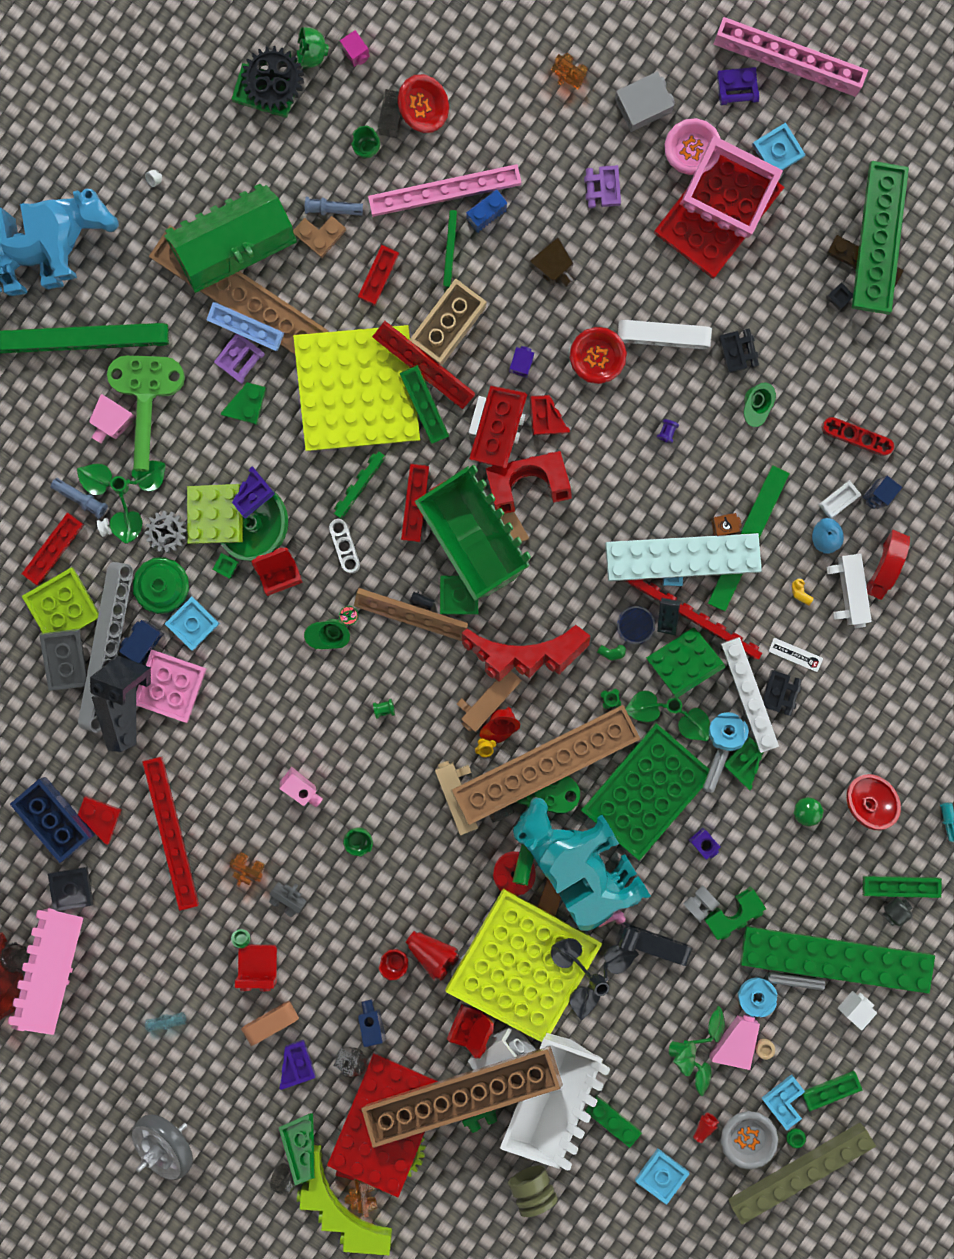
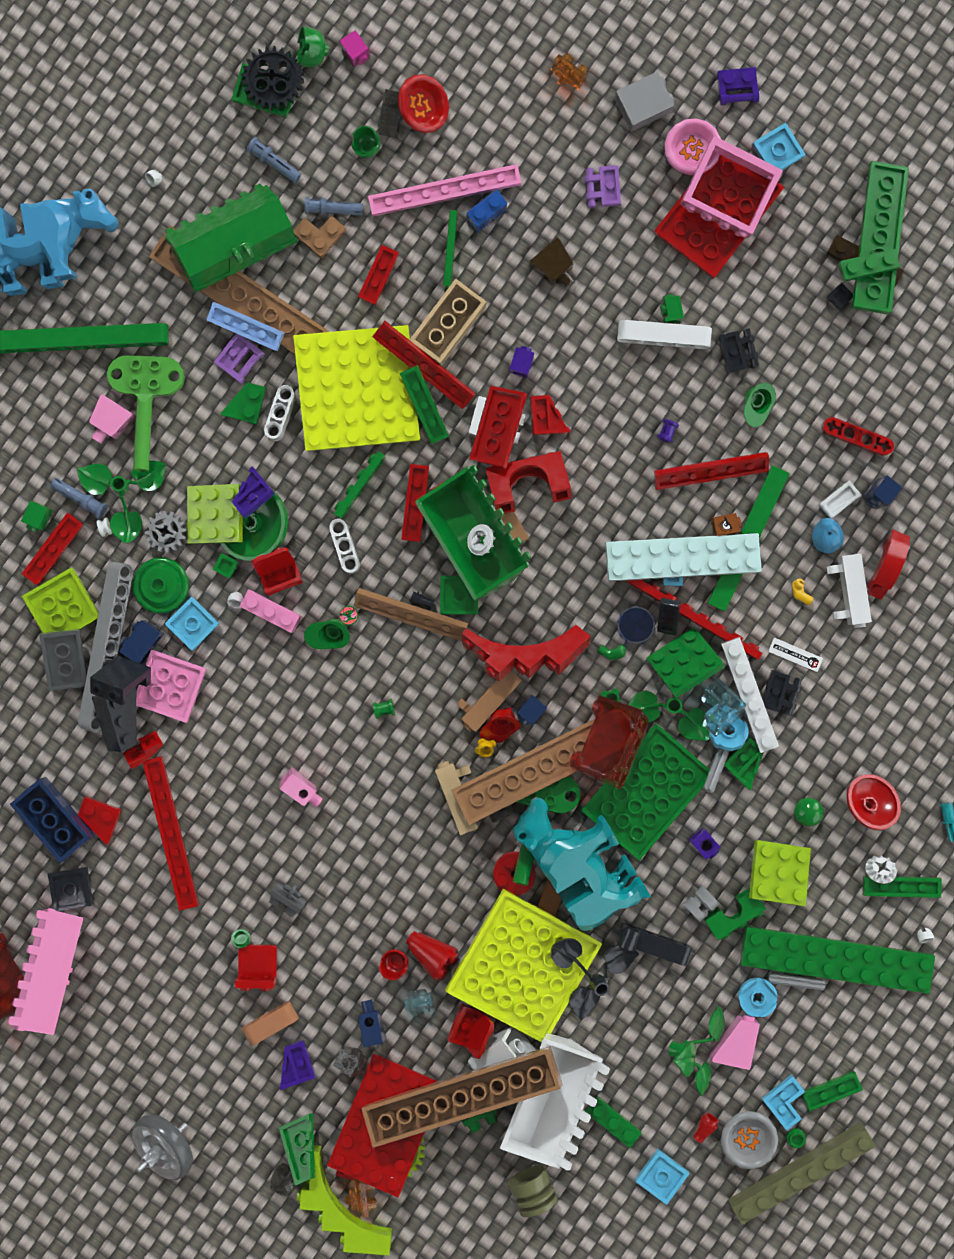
clear smoke hair [0,942,30,973] -> none
clear light blue pin [145,1012,186,1032] -> none
clear orange hips [229,852,265,887] -> none
green hair [343,827,373,857] -> none
red piece [569,327,627,384] -> none
bright pink arm [599,911,626,927] -> none
bright pink brick [713,17,868,97] -> none
tan tile [755,1039,775,1060] -> none
white brick [838,991,877,1030] -> none
pearl dark grey head [883,898,913,927] -> none
none -> green brick [21,501,53,532]
none -> red slope [123,730,163,769]
none -> white hinge [227,592,243,608]
none -> bright pink arch [240,589,302,633]
none -> sand blue pin [246,137,302,184]
none -> white beam [264,385,296,441]
none -> clear light blue head [404,989,433,1016]
none -> white gear [467,524,496,556]
none -> dark blue brick [516,694,547,725]
none -> clear red windscreen [570,695,649,789]
none -> red plate [654,452,769,490]
none -> green brick [660,294,684,324]
none -> clear light blue brick [702,678,746,737]
none -> lime plate [749,840,811,906]
none -> green plate [838,249,900,282]
none -> white gear [865,855,897,884]
none -> white hinge [917,928,935,944]

